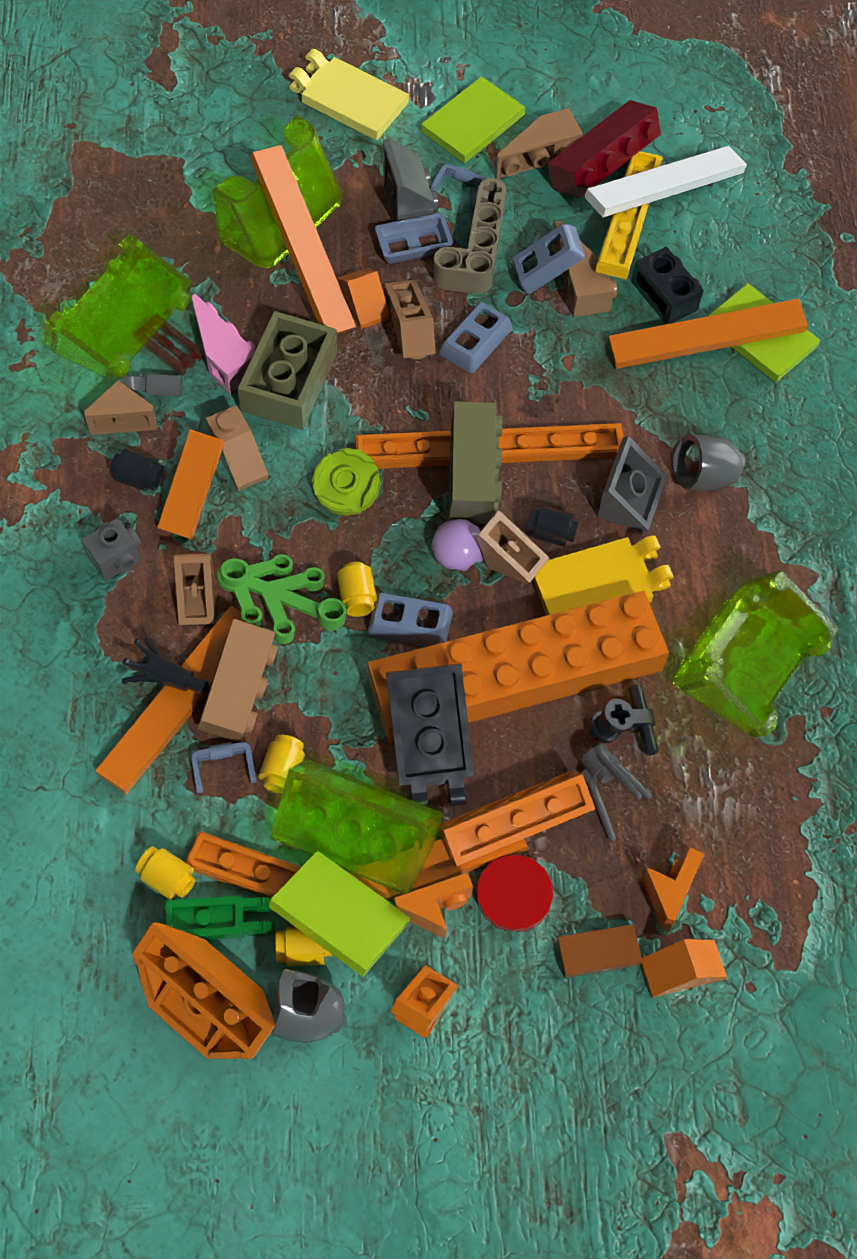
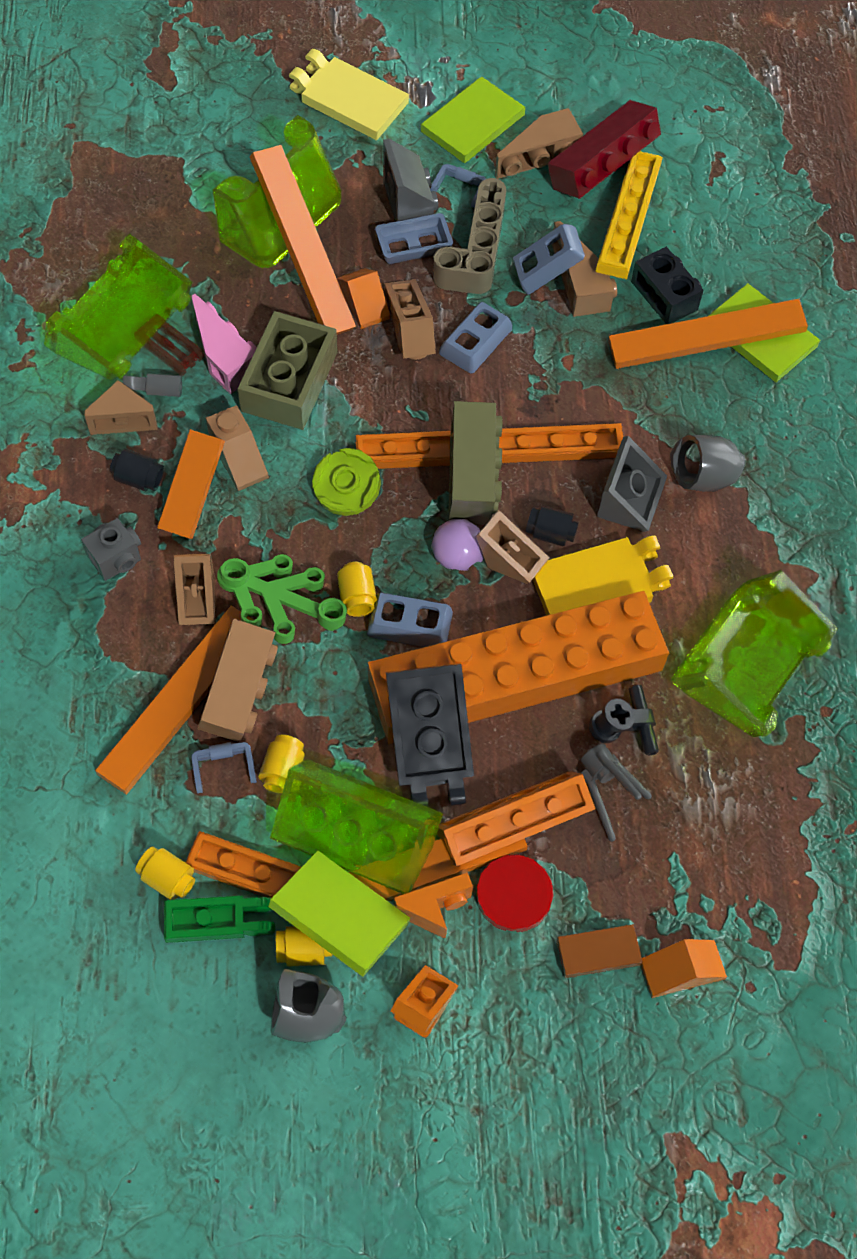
black piece [121,637,209,695] -> none
orange wedge [132,922,276,1059] -> none
white tile [585,146,747,217] -> none
orange slope [641,847,704,932] -> none

